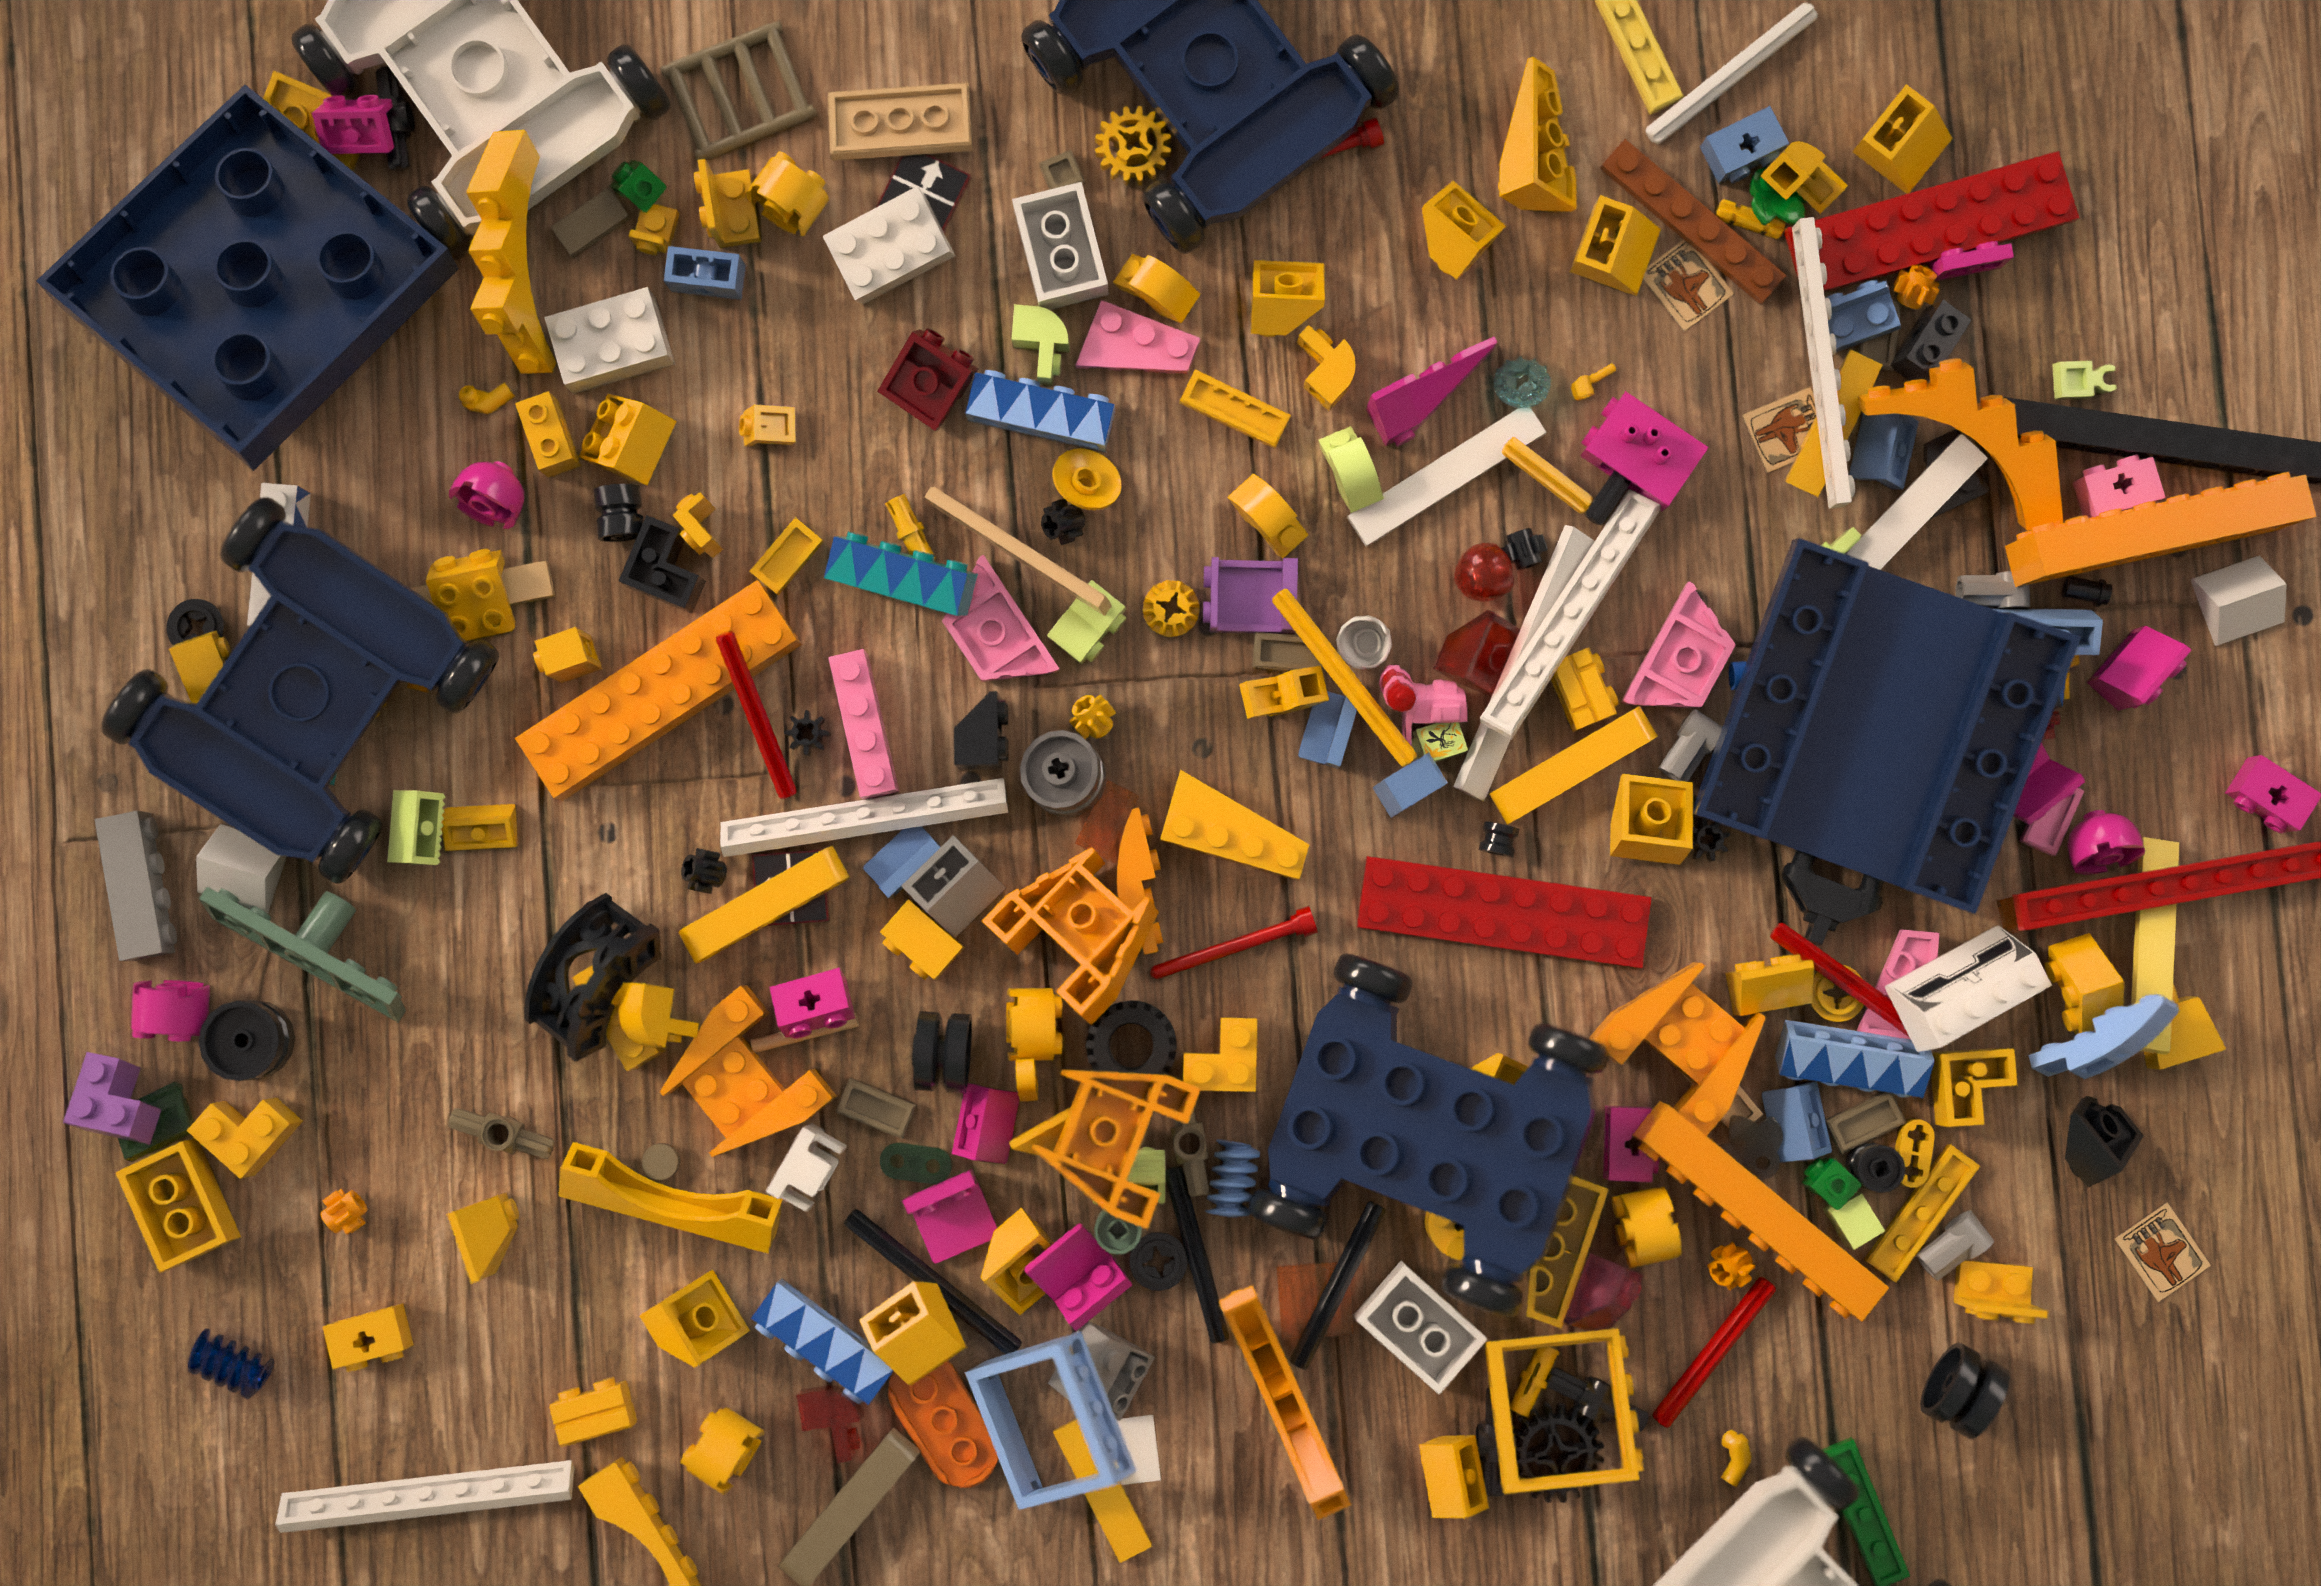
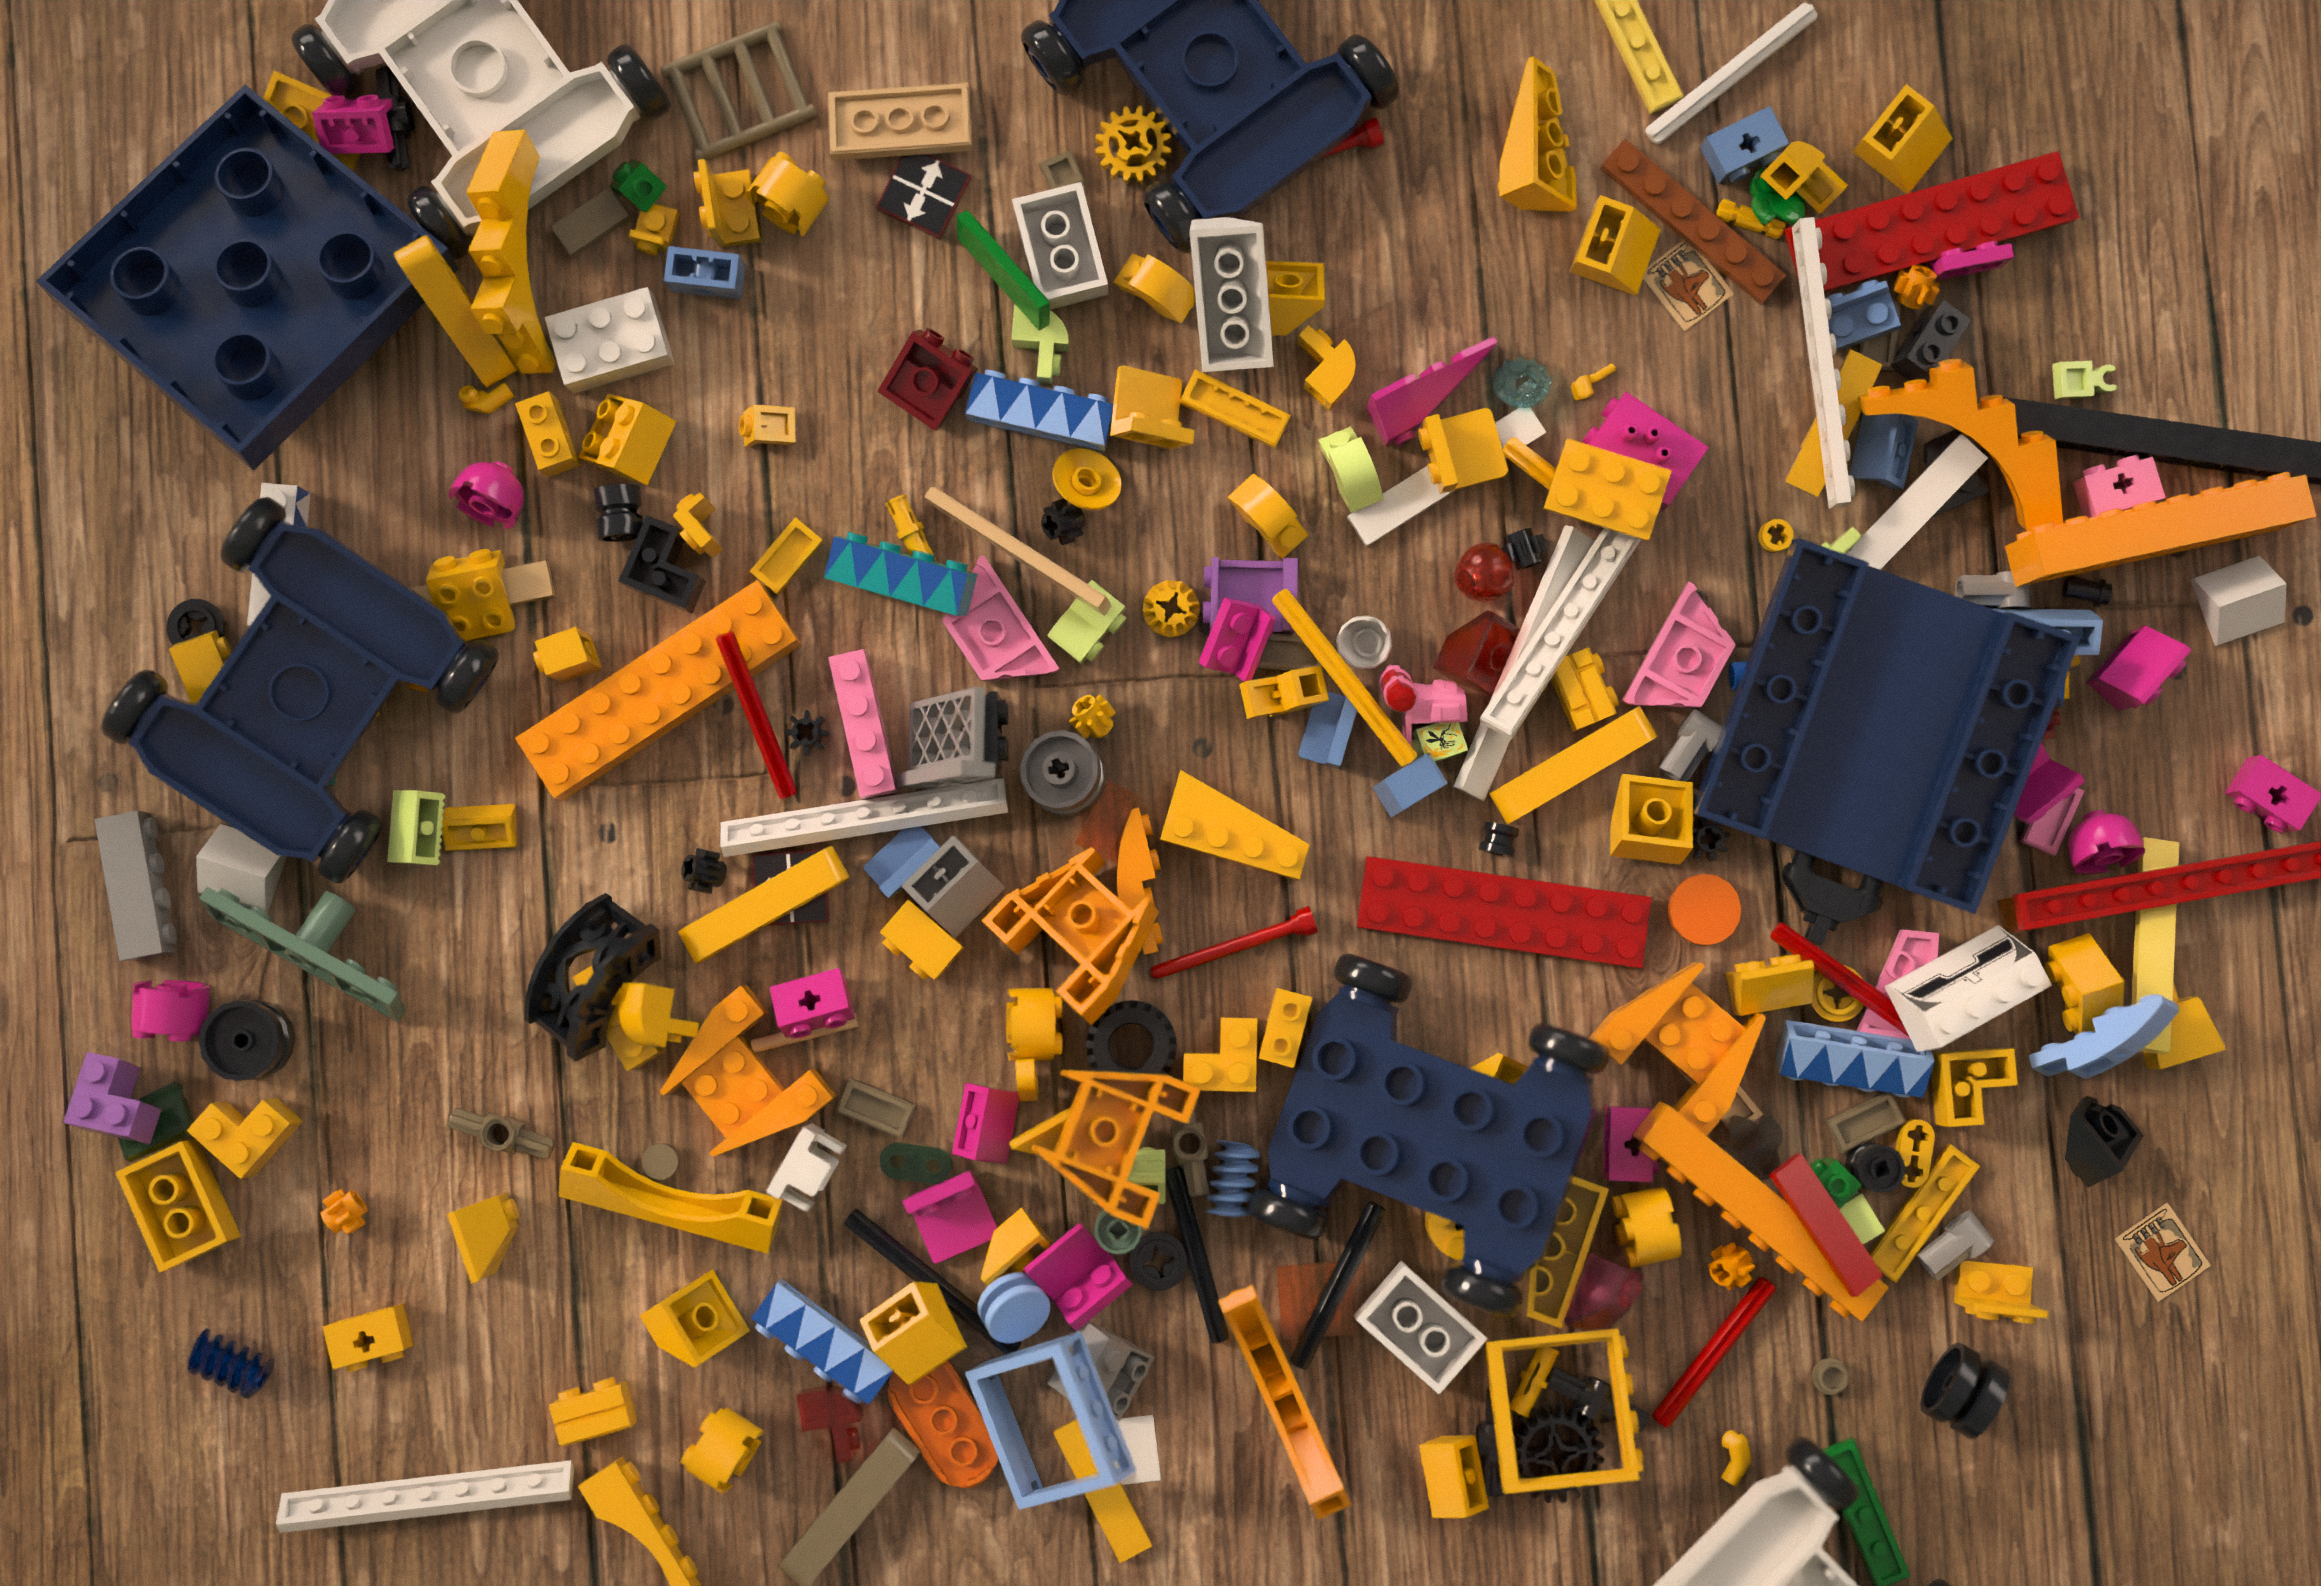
white brick [823,186,955,305] -> none
black wheel [912,1011,972,1093] -> none
bright pink wing [1075,300,1200,374] -> none
yellow slope [1422,181,1506,280] -> none
sticker [1742,387,1816,473] -> none
medium blue panel [1762,1081,1832,1163] -> none
none -> yellow beam [394,235,518,388]
none -> light grey fence [897,687,995,790]
none -> green tile [956,210,1050,331]
none -> light blue head [978,1272,1050,1343]
none -> yellow bracket [1110,365,1195,450]
none -> white slope [1190,217,1274,372]
none -> dark pink bracket [1199,597,1276,682]
none -> yellow brick [1257,988,1312,1068]
none -> yellow bracket [1418,408,1508,494]
none -> yellow brick [1543,438,1672,541]
none -> orange tile [1668,874,1741,945]
none -> yellow bush [1758,519,1794,552]
none -> red tile [1769,1153,1883,1297]
none -> dark tan plate [1812,1358,1849,1395]

